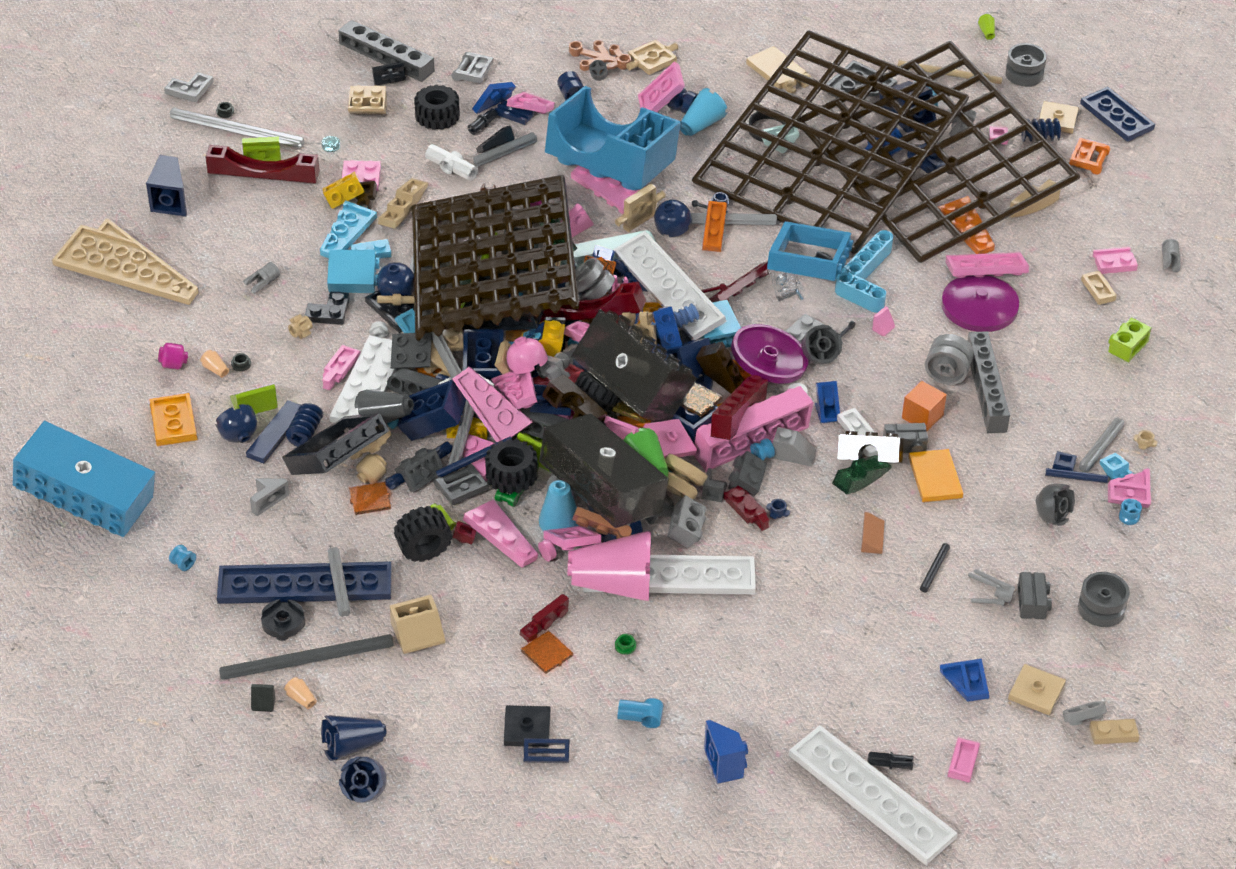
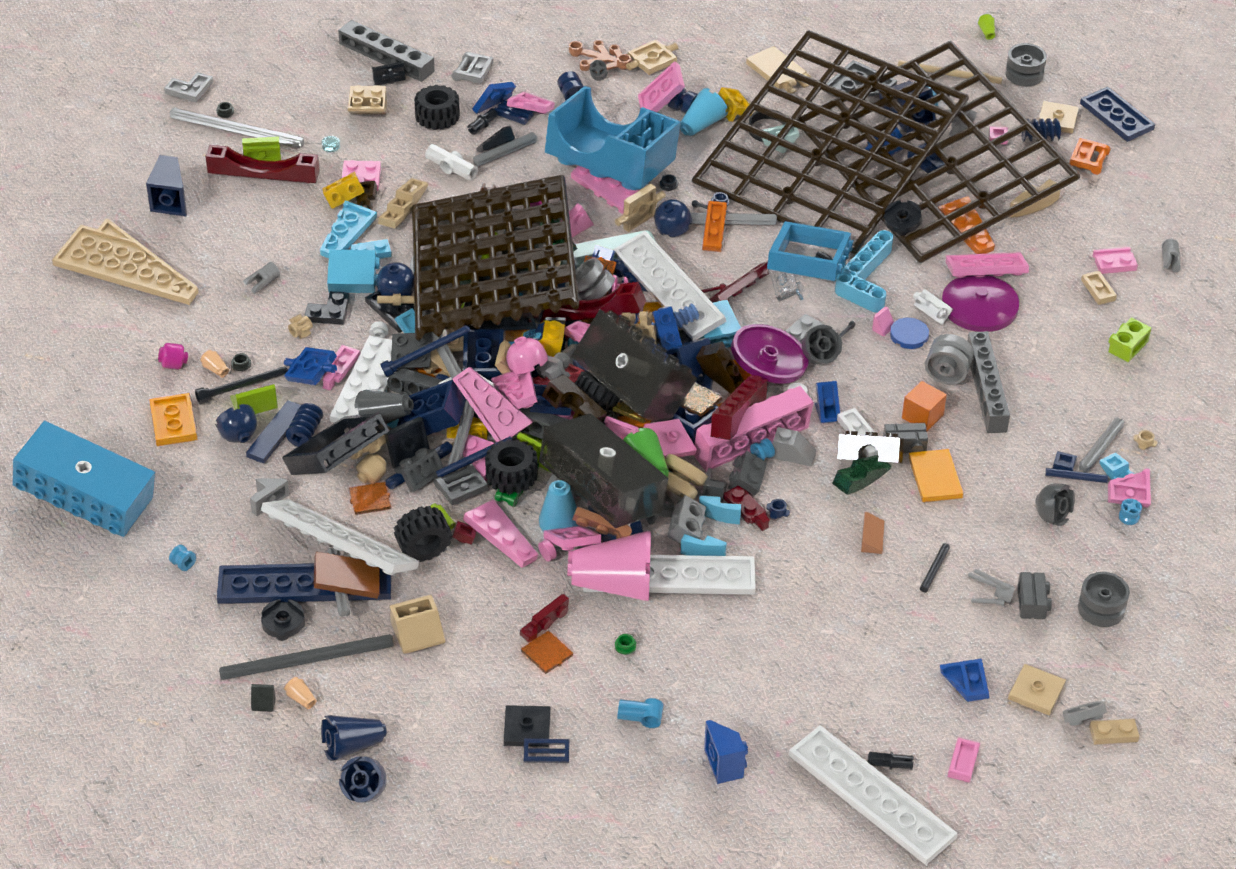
none -> black piece [195,367,288,405]
none -> white plate [261,499,419,575]
none -> blue plate [284,347,337,385]
none -> tile [314,551,379,599]
none -> dark blue piece [380,326,470,378]
none -> black plate [384,416,430,469]
none -> black plate [660,174,678,191]
none -> medium azure slope [680,534,727,556]
none -> medium azure slope [699,496,741,525]
none -> yellow bracket [718,87,754,122]
none -> black plate [884,200,922,236]
none -> tile [890,317,929,349]
none -> white hinge [913,289,953,325]

